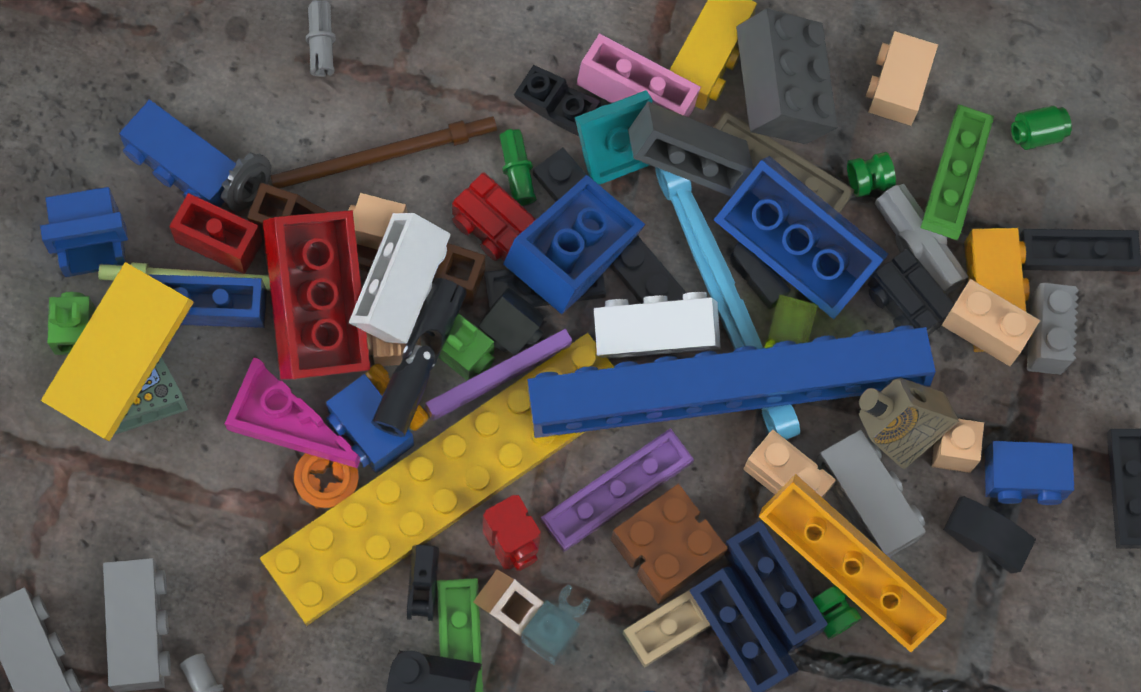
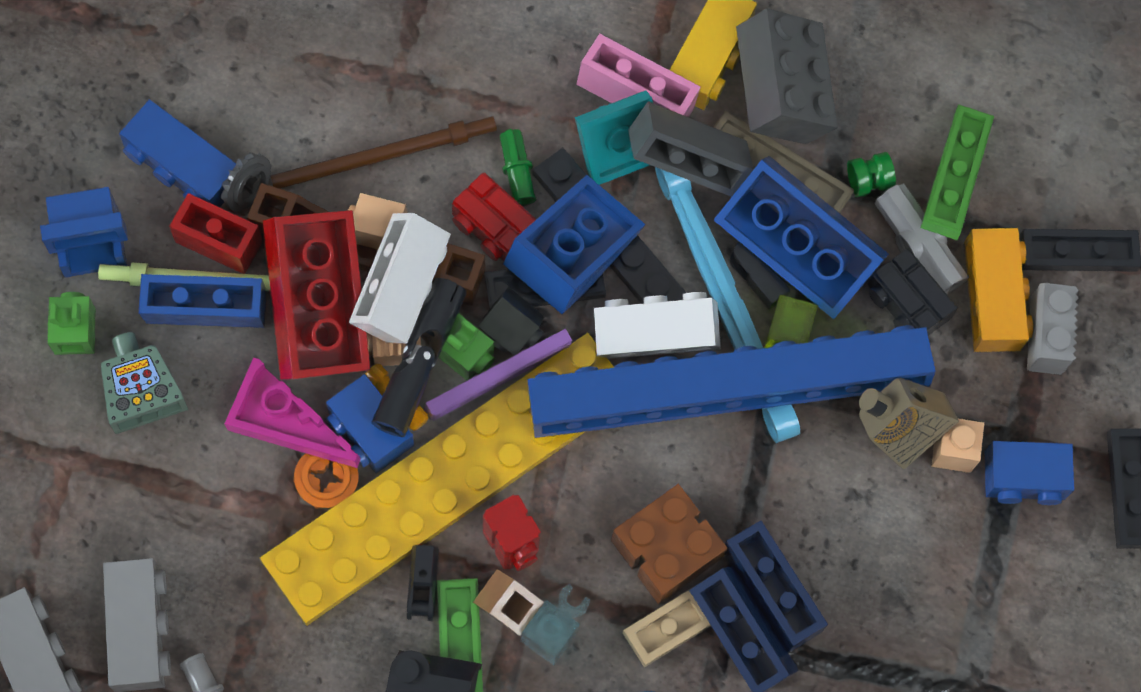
yellow tile [40,262,194,441] -> none
light grey axle [305,0,336,77] -> none
black slope [514,65,602,136] -> none
medium lavender tile [540,428,694,552] -> none
light nougat brick [743,430,836,498] -> none
light orange piece [759,474,947,652] -> none
green wheel [812,585,862,640] -> none
light grey brick [815,430,926,557] -> none
light nougat brick [865,31,938,126] -> none
light nougat brick [941,279,1040,366] -> none
black slope [943,496,1036,574] -> none
green brick [1011,105,1072,150] -> none

